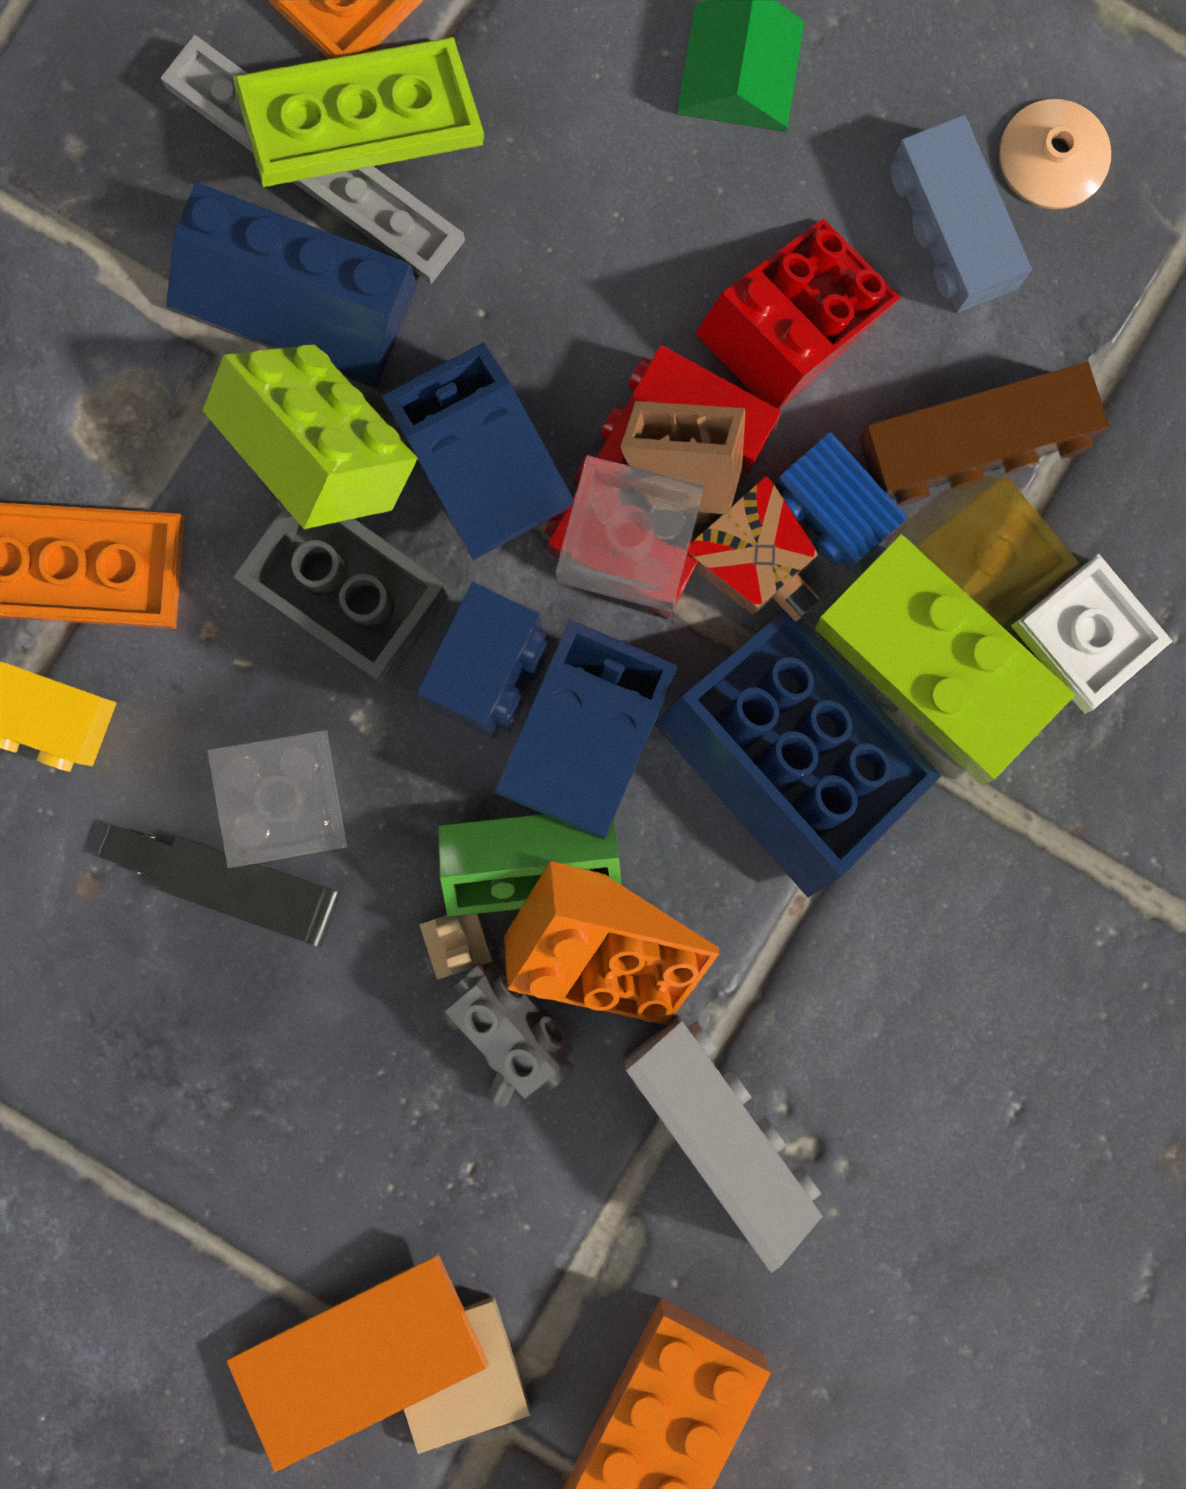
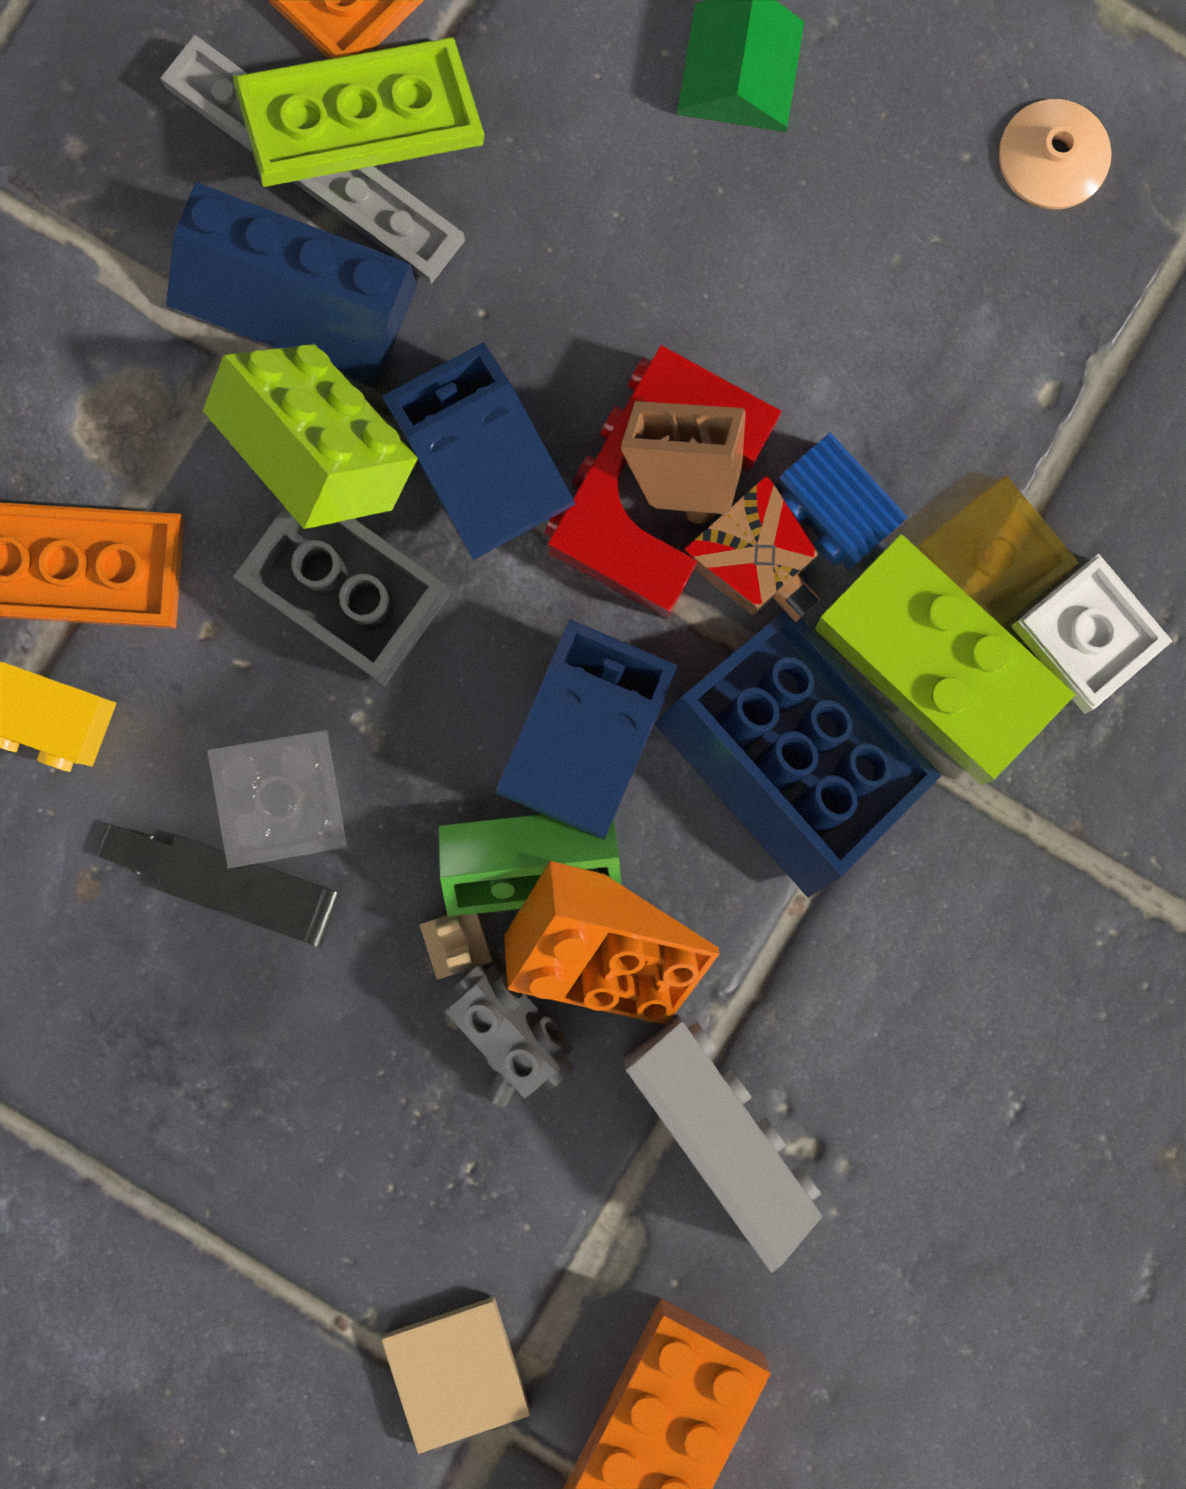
orange tile [226,1254,489,1472] -> none
dark blue brick [417,581,549,739] -> none
clear brick [555,456,705,612] -> none
red slope [695,218,901,410] -> none
reddish brown brick [859,361,1109,506] -> none
sand blue brick [890,115,1032,313] -> none

